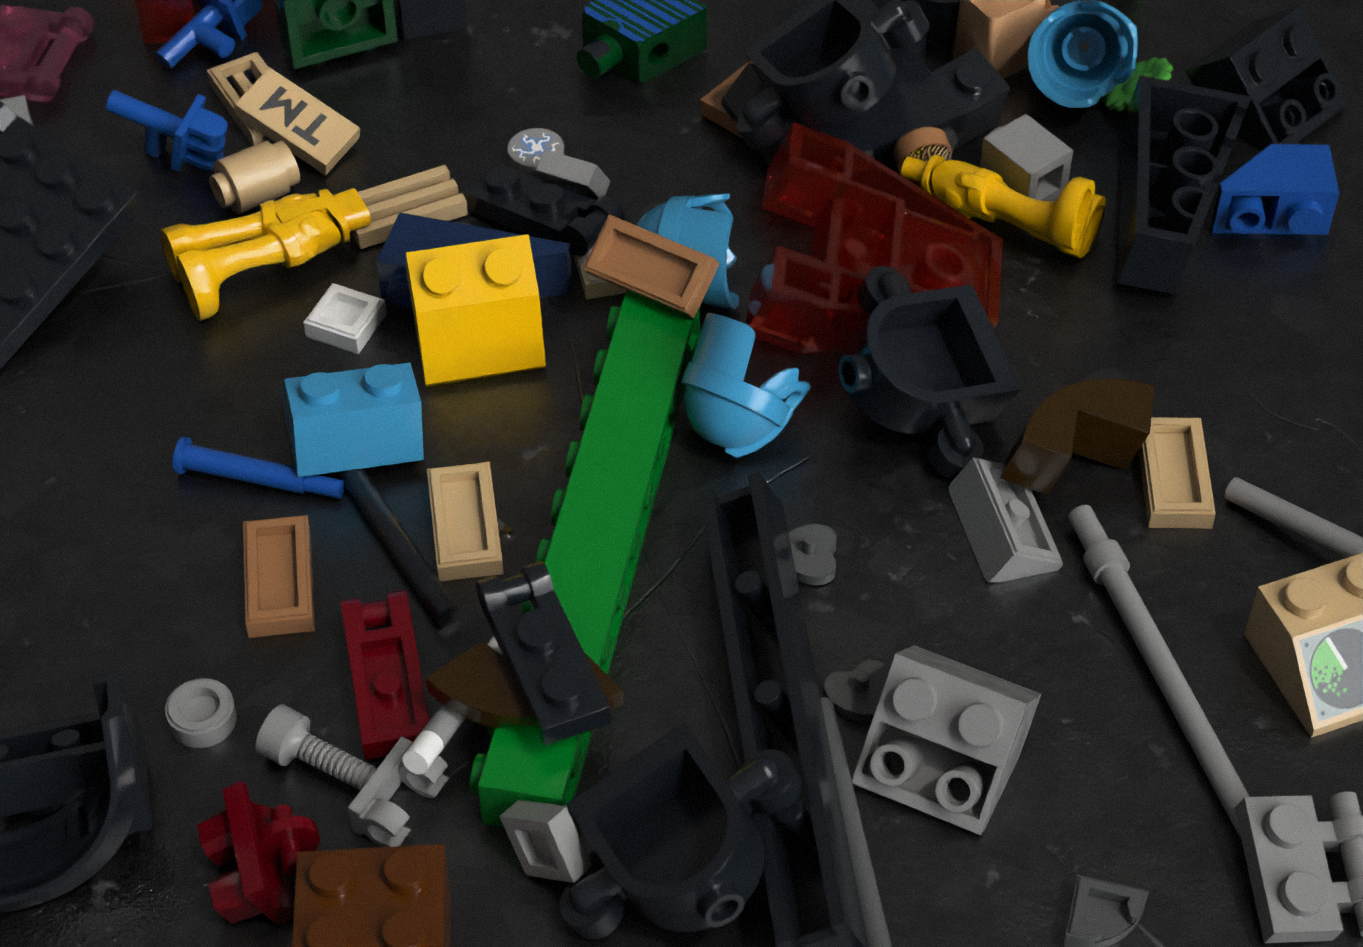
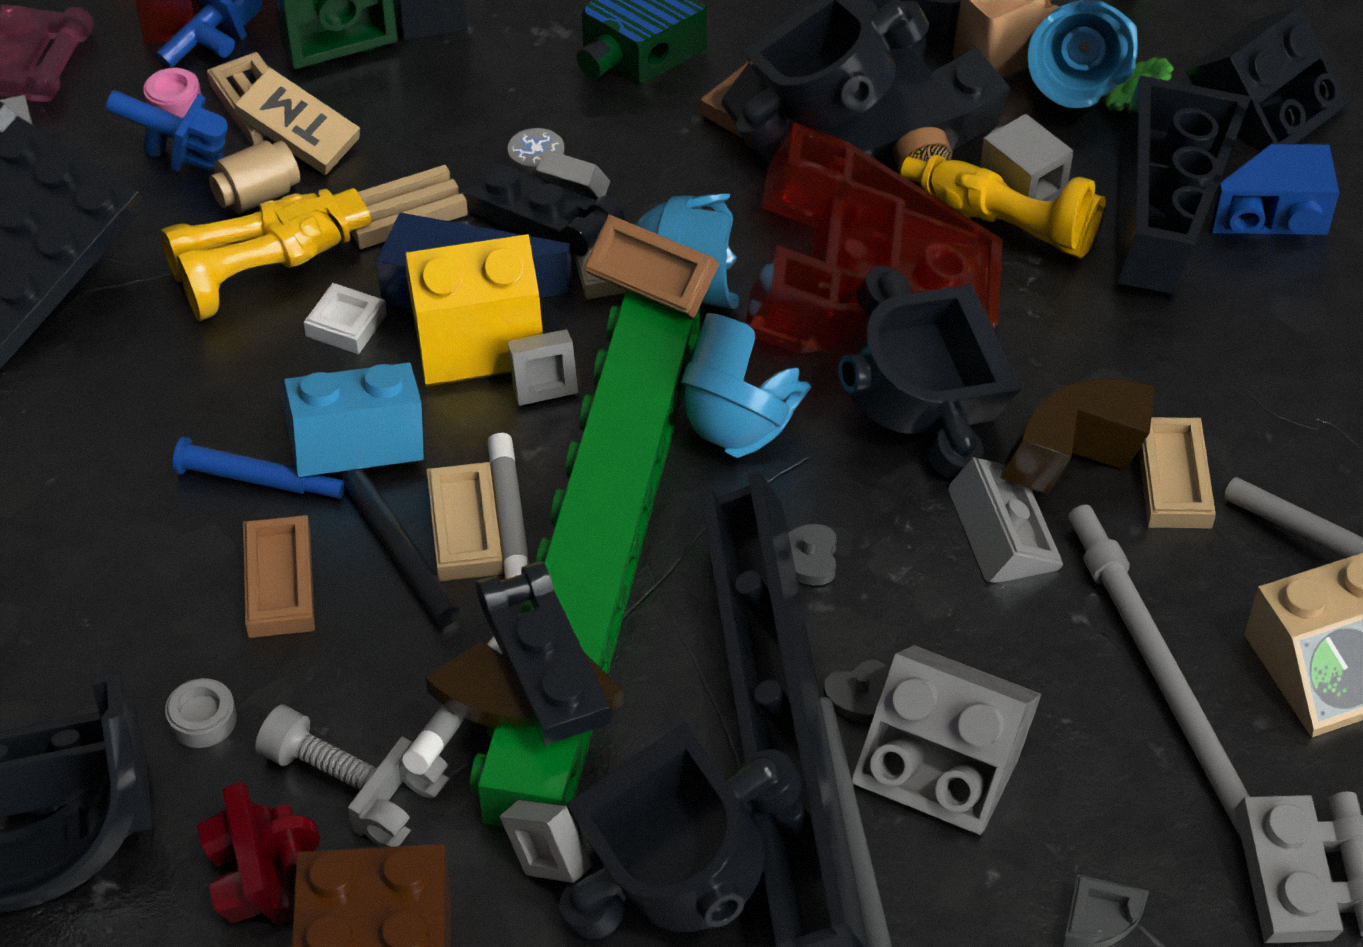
dark red plate [340,590,429,760] -> none
none -> bright pink tile [143,68,201,118]
none -> light grey bar [487,433,529,579]
none -> light grey plate [507,329,579,406]

